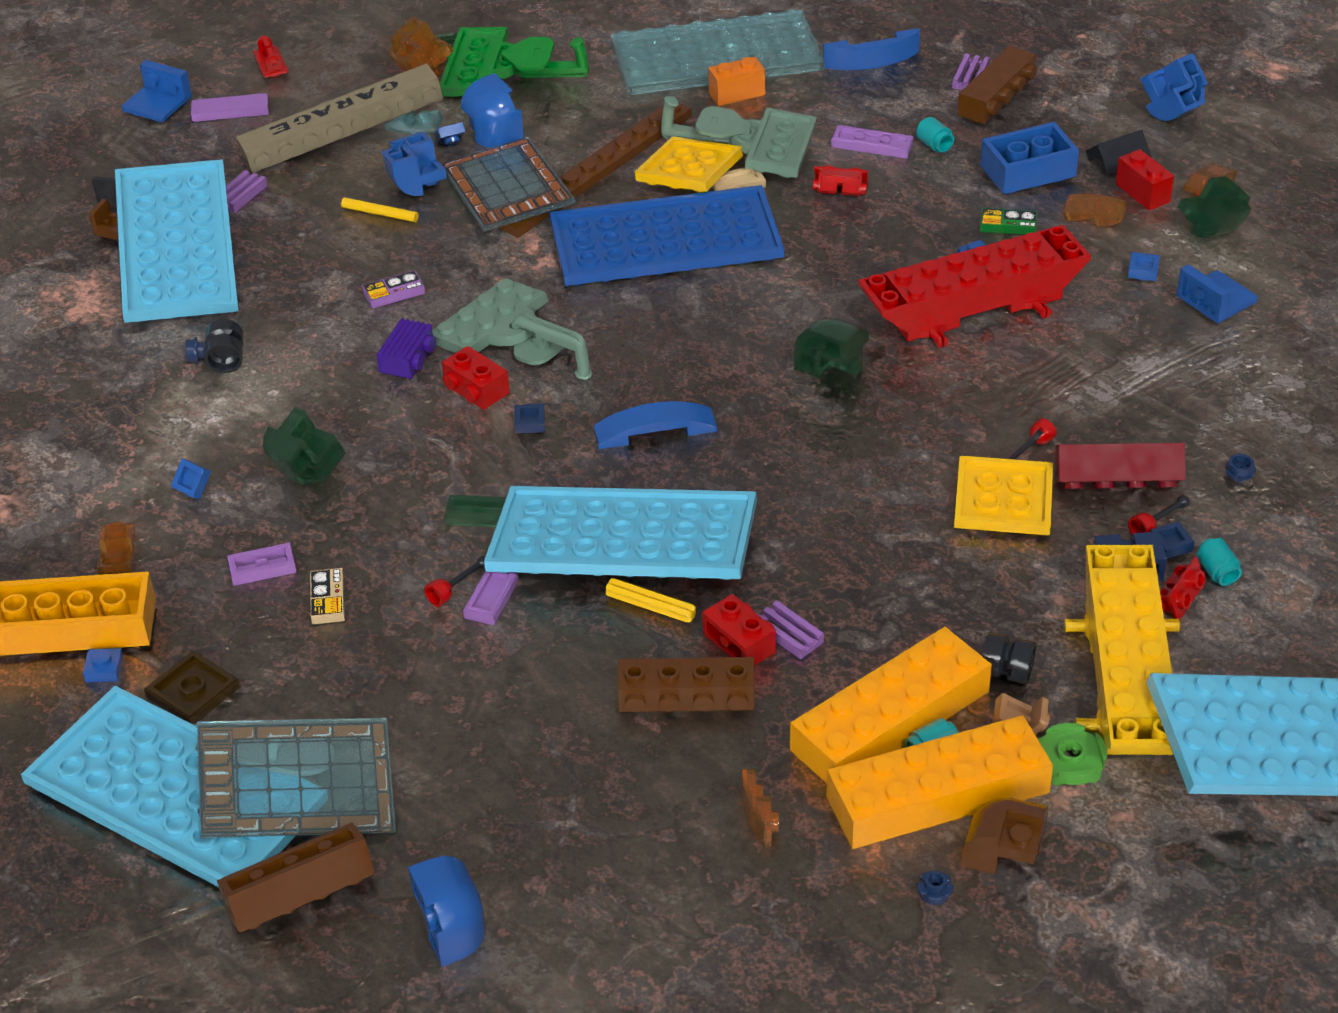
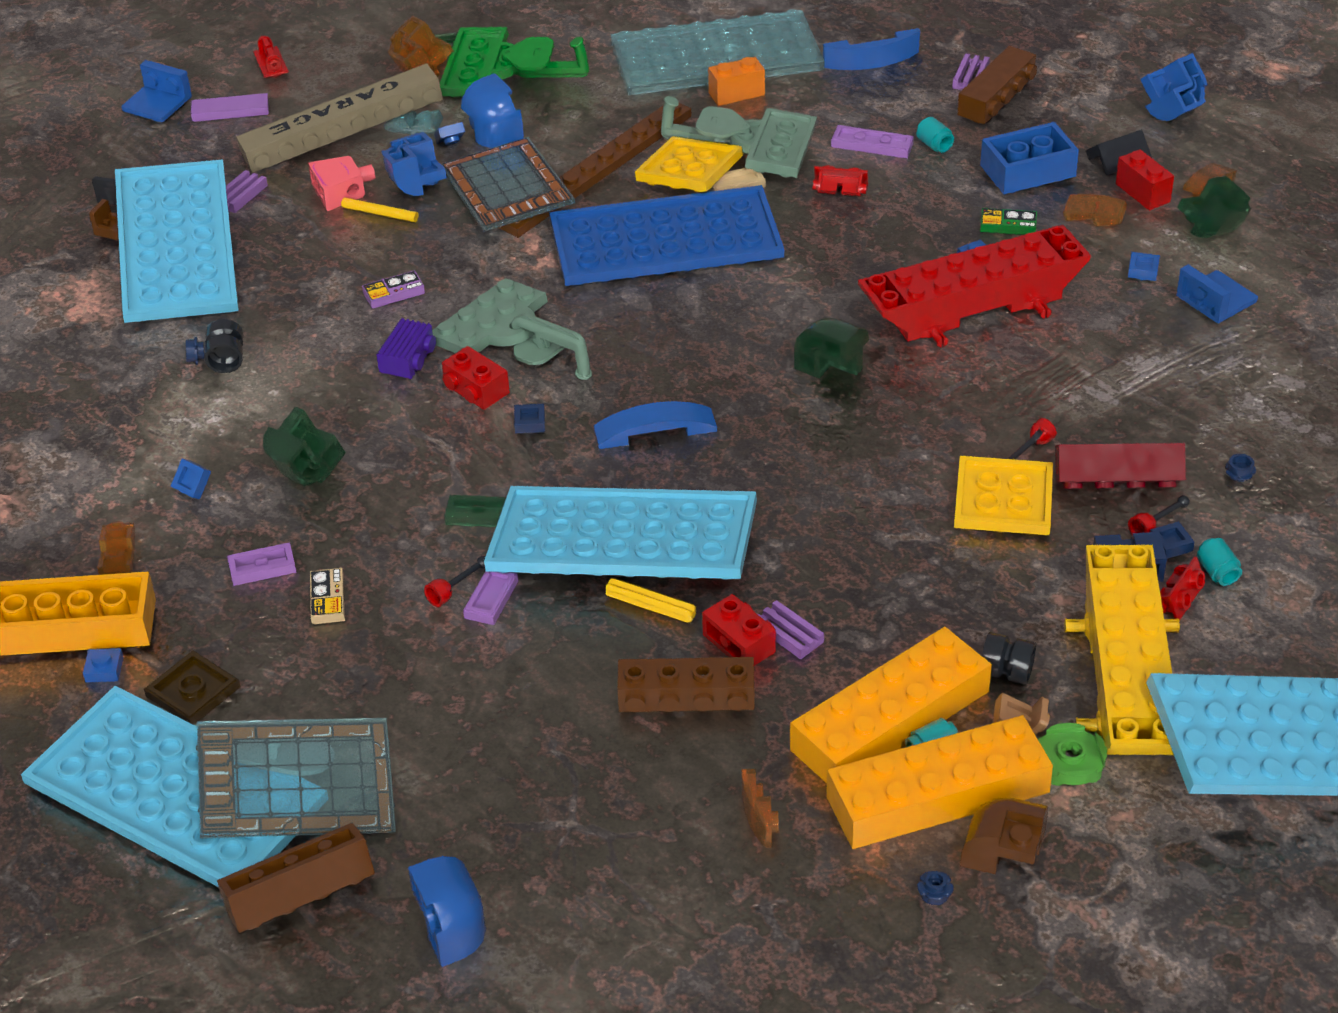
none -> coral torso [308,156,376,211]

